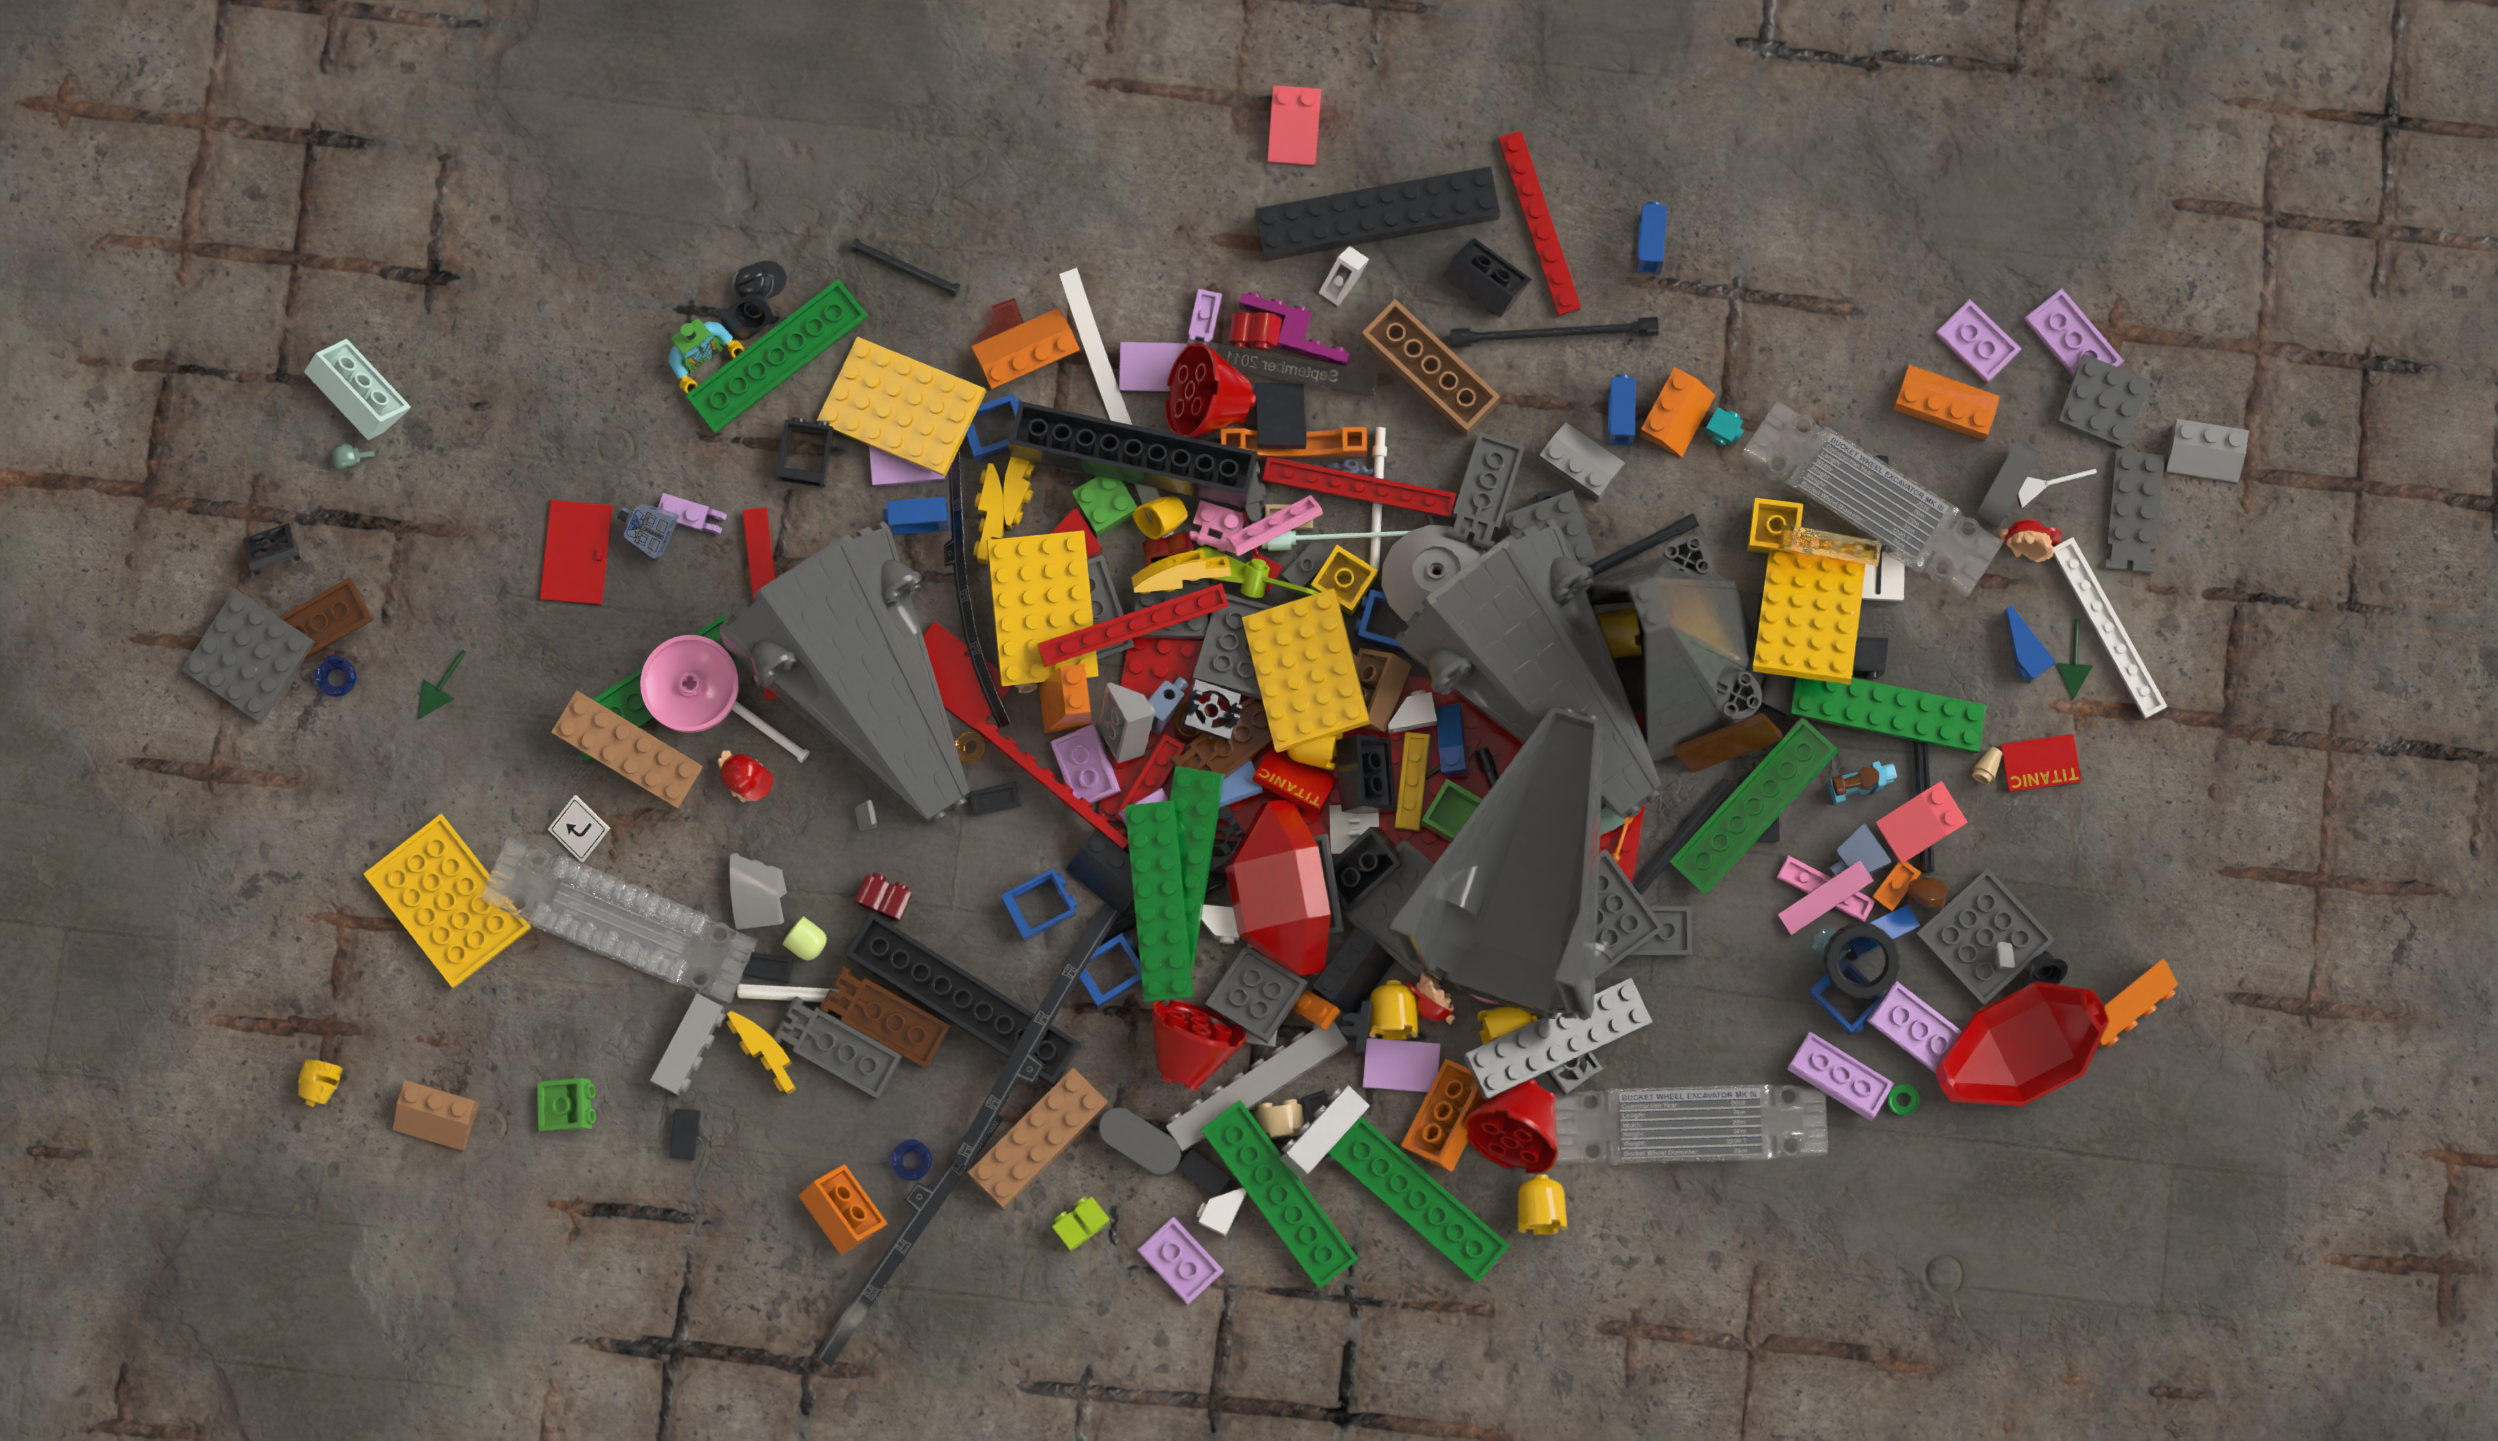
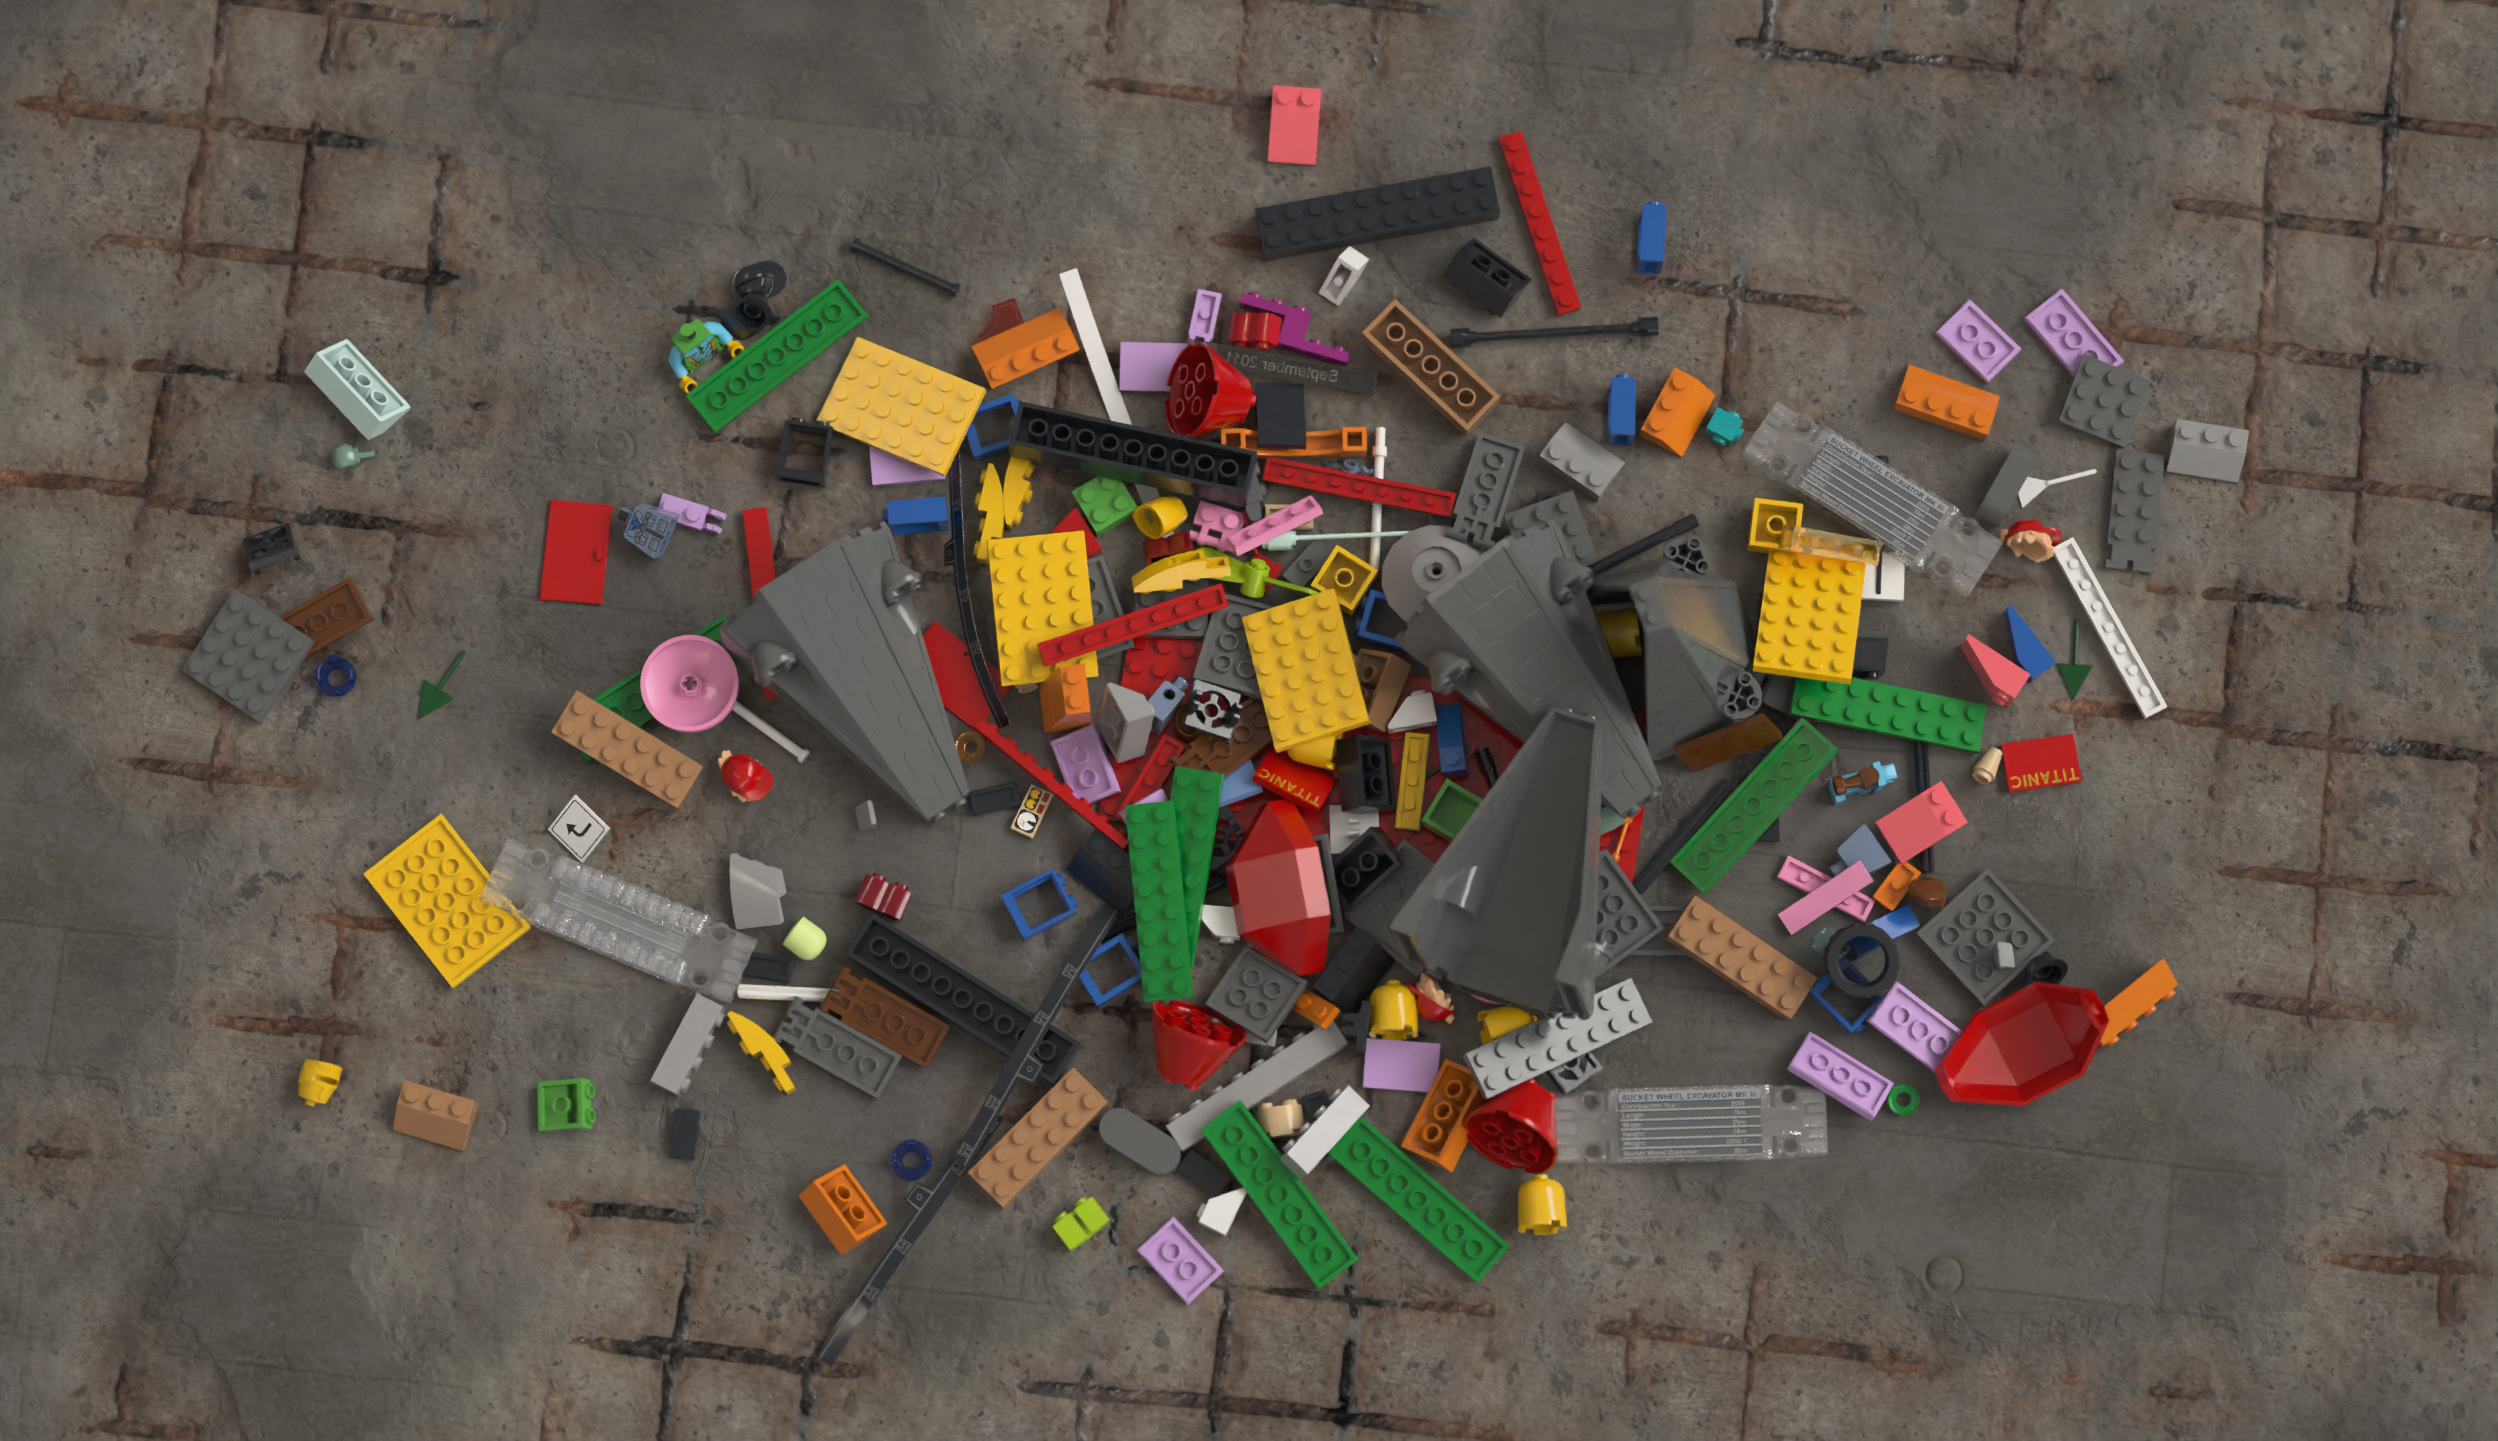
none -> tile [1011,784,1054,839]
none -> medium nougat brick [1664,896,1817,1021]
none -> coral slope [1960,635,2031,707]

